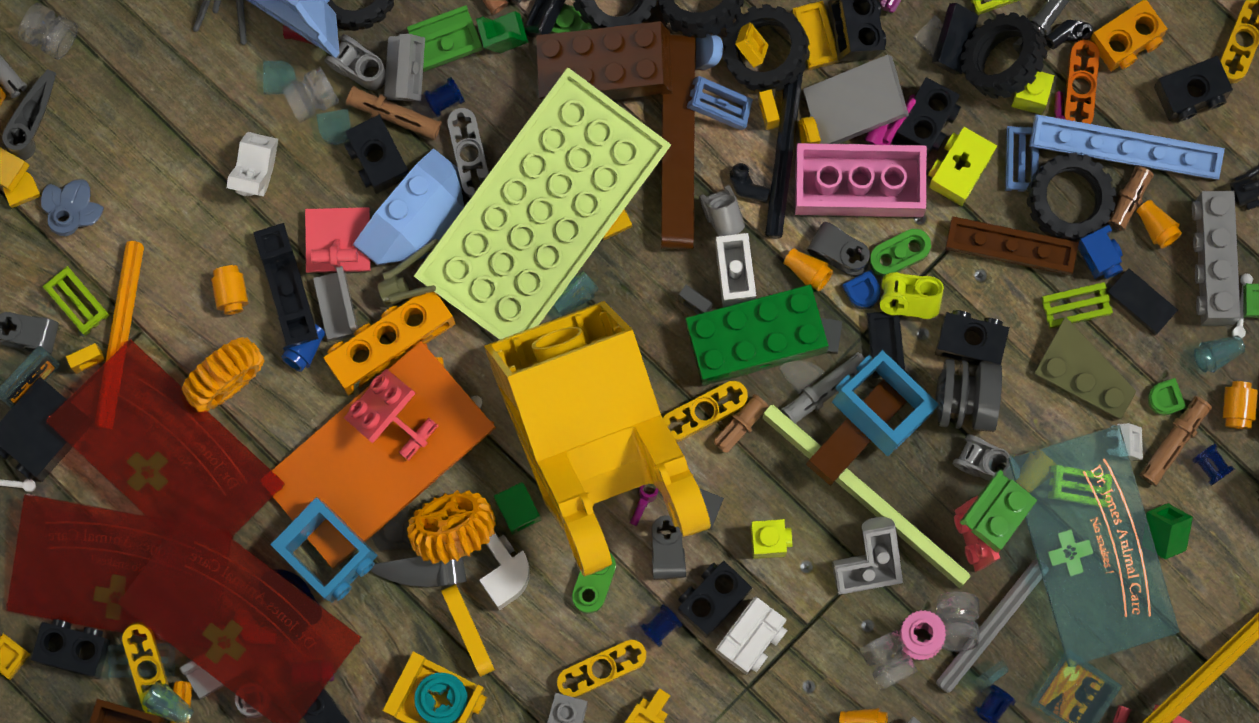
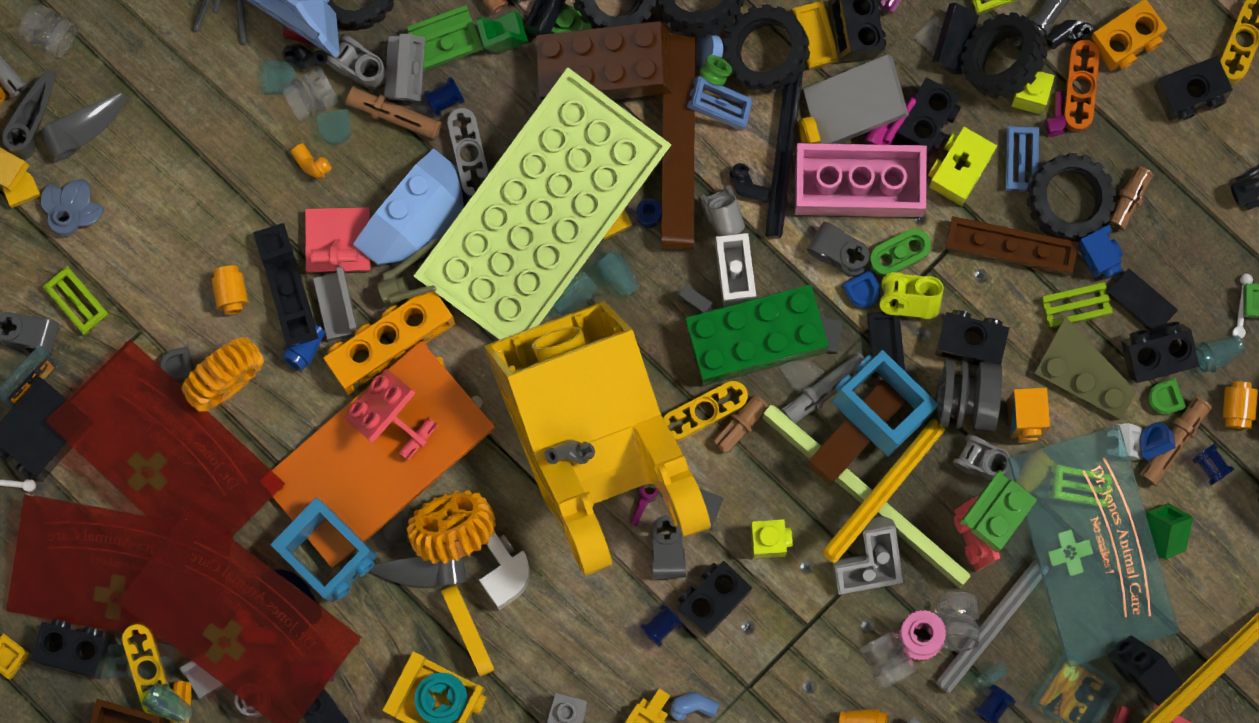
yellow tile [66,343,106,374] -> none
light orange axle [95,241,144,430] -> none
white brick [226,132,278,196] -> none
black brick [344,114,409,194] -> none
green panel [494,482,541,535] -> none
yellow beam [557,640,646,698] -> none
bright green plate [572,553,616,614] -> none
white brick [715,597,788,675] -> none
yellow tile [735,23,769,68] -> none
yellow tile [758,89,780,130] -> none
light orange cone [783,248,833,291] -> none
light blue tile [1029,114,1225,180] -> none
light orange cone [1136,200,1182,248] -> none
light grey brick [1192,191,1240,326] -> none
none -> dark grey piece [40,92,126,161]
none -> dark grey tile [159,346,194,383]
none -> black arm [282,44,327,70]
none -> light orange arm [290,143,332,179]
none -> dark grey arm [545,440,595,465]
none -> clear light blue cone [595,249,640,298]
none -> clear blue pin [636,199,662,228]
none -> medium blue arm [670,692,720,721]
none -> bright green bush [699,55,732,86]
none -> yellow axle [822,419,945,563]
none -> light orange brick [1007,388,1050,443]
none -> black brick [1107,635,1183,706]
none -> black brick [1121,322,1200,383]
none -> blue tile [1140,422,1176,461]

